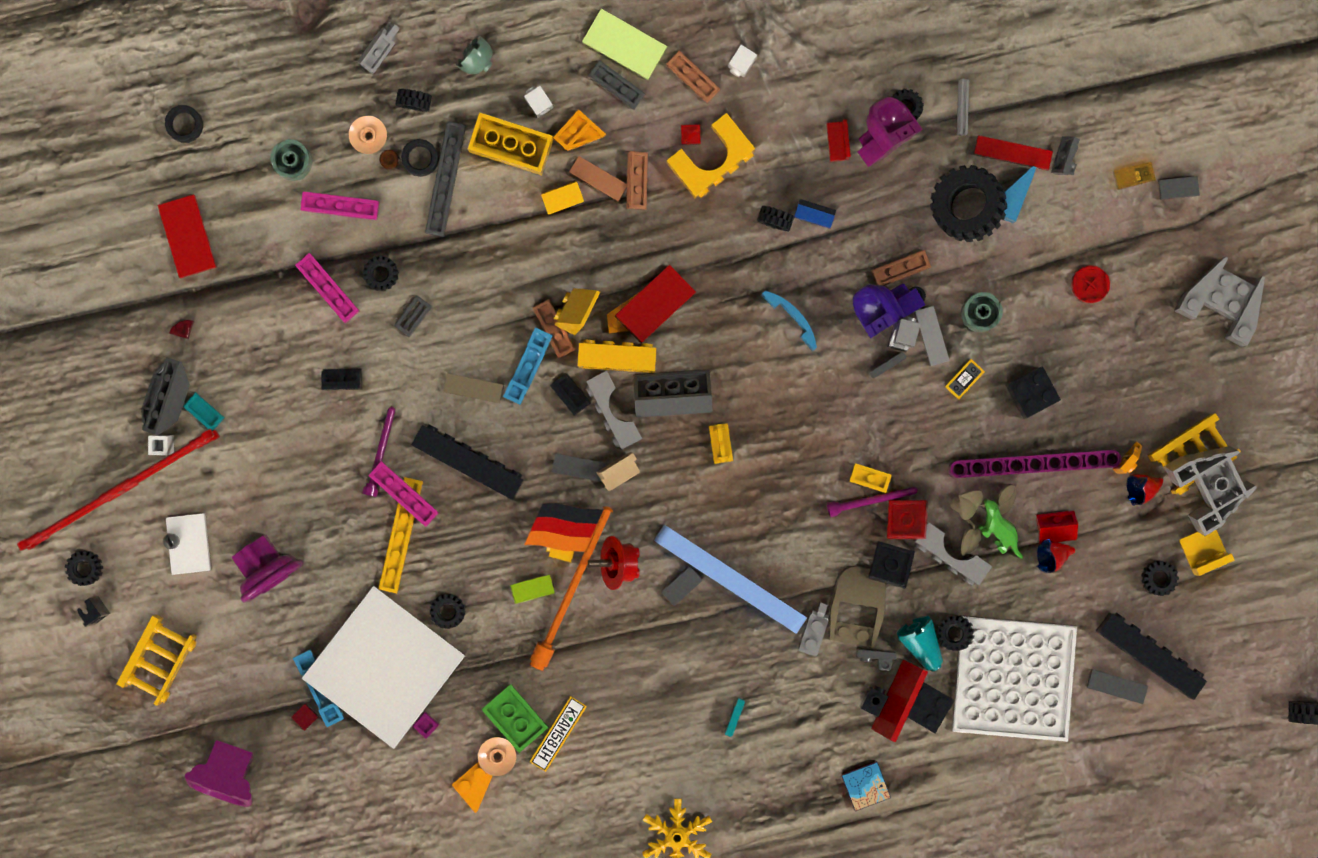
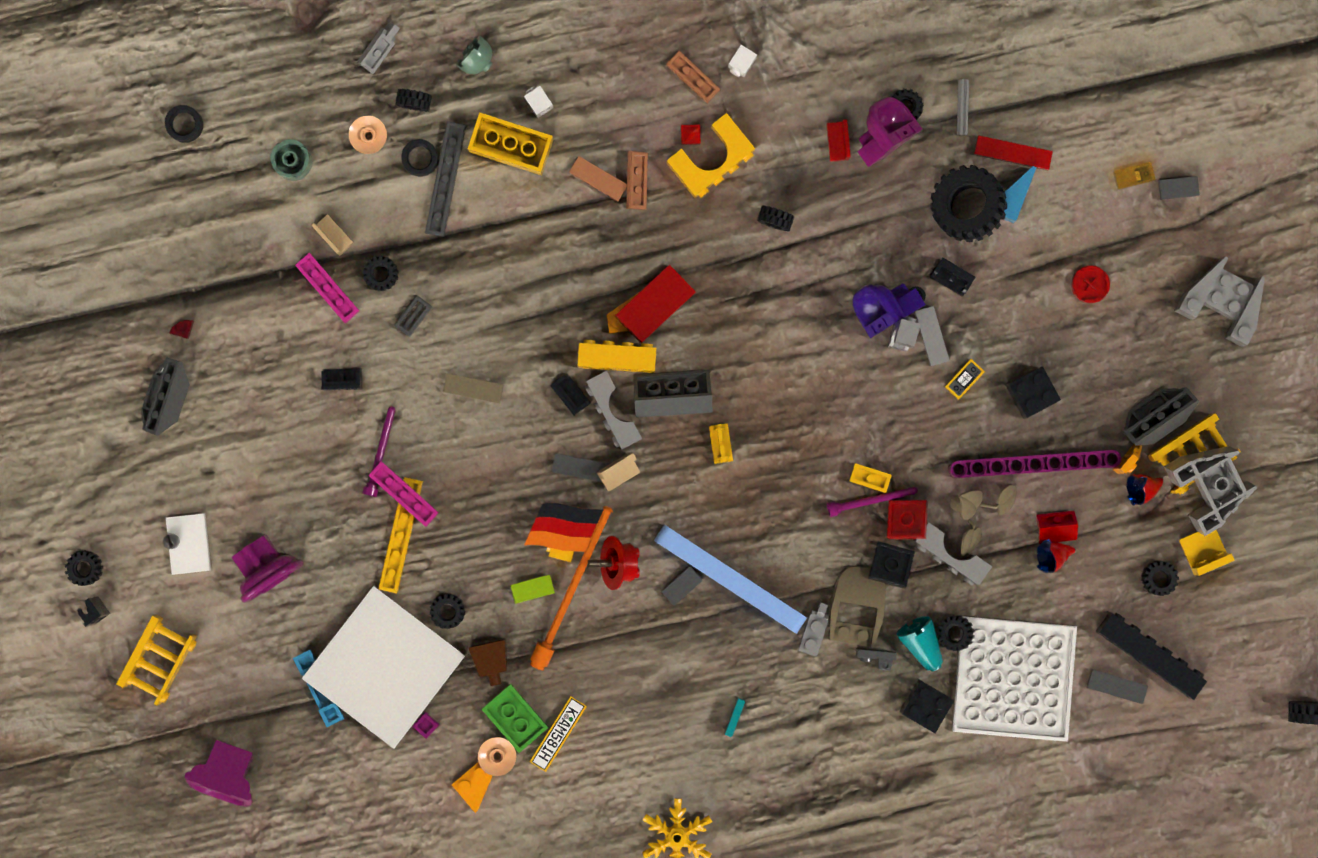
red bar [17,429,220,551] -> none
white brick [148,434,174,455] -> none
red tile [157,194,217,279] -> none
teal tile [183,392,225,431] -> none
dark red tile [291,703,319,731] -> none
dark pink plate [300,191,379,221] -> none
reddish brown tile [379,150,399,170] -> none
black brick [411,424,525,500] -> none
dark azure slope [503,327,553,405] -> none
nougat tile [532,299,575,359] -> none
yellow hinge [541,181,584,215] -> none
light orange wing [553,109,606,151] -> none
yellow slope [554,288,600,335] -> none
yellowish green tile [582,9,667,80] -> none
dark grey tile [588,60,645,110] -> none
dark azure slope [762,291,817,351] -> none
blue tile [794,199,836,229] -> none
tile [841,761,891,812] -> none
black brick [859,685,889,717] -> none
dark grey tile [869,352,906,378] -> none
nougat tile [871,250,931,286] -> none
red tile [871,659,928,742] -> none
sand green brick [961,292,1003,332] -> none
bright green animal [978,499,1023,559] -> none
dark grey hinge [1051,136,1080,175] -> none
none -> tan panel [311,214,354,256]
none -> reddish brown torso [469,639,507,686]
none -> black hinge [930,258,976,297]
none -> dark grey wedge [1124,387,1199,446]

